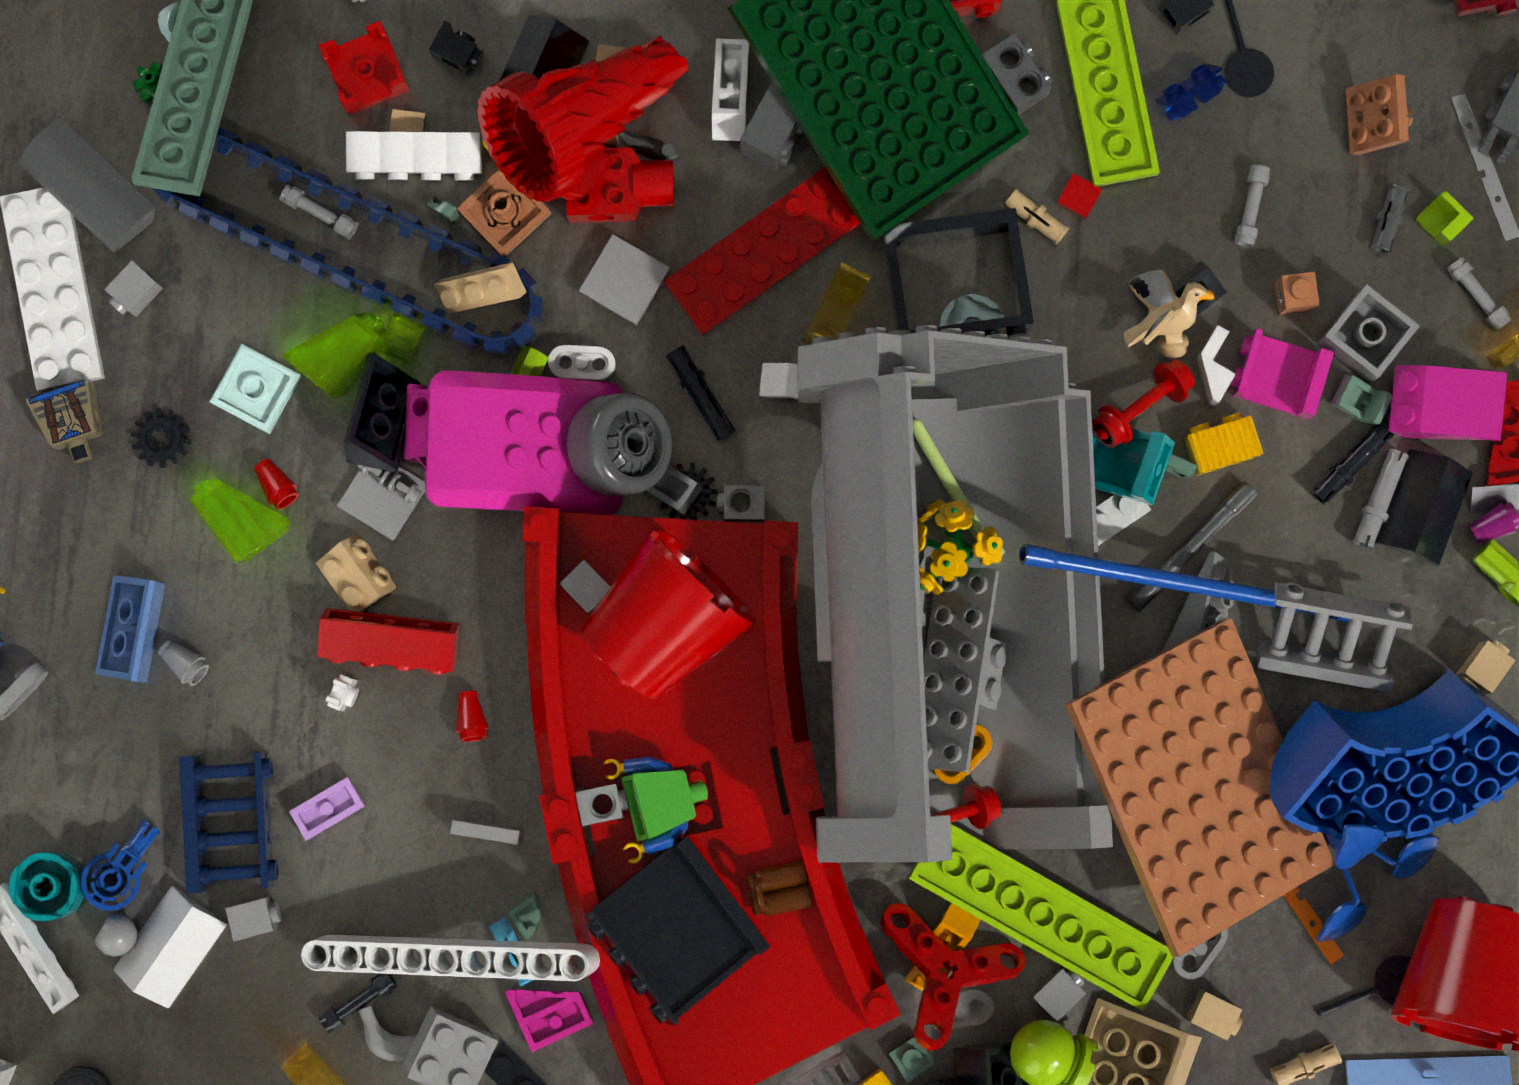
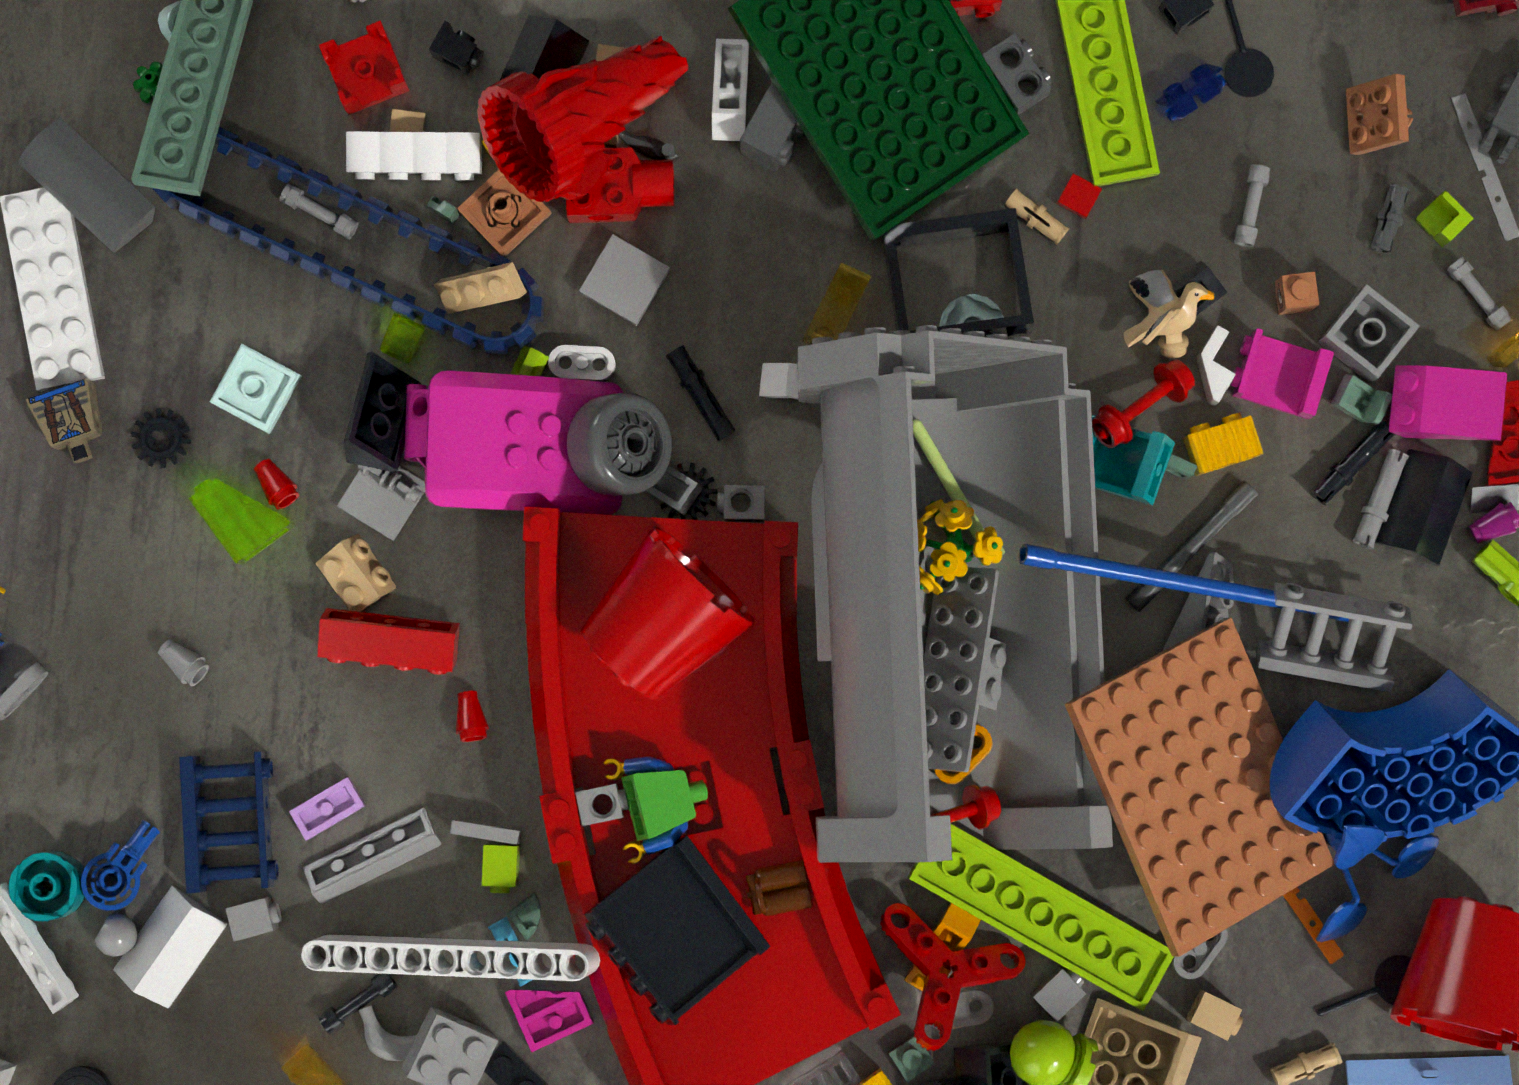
medium blue slope [95,575,165,683] -> none
light grey brick [104,260,163,317] -> none
clear neon green slope [282,312,390,399] -> none
white plate [326,674,359,711] -> none
light grey brick [559,560,610,615] -> none
red plate [664,167,861,336] -> none
white plate [1096,495,1151,546] -> none
tan brick [1457,640,1516,694] -> none
none -> light grey slope [303,808,441,904]
none -> lime brick [481,844,520,893]

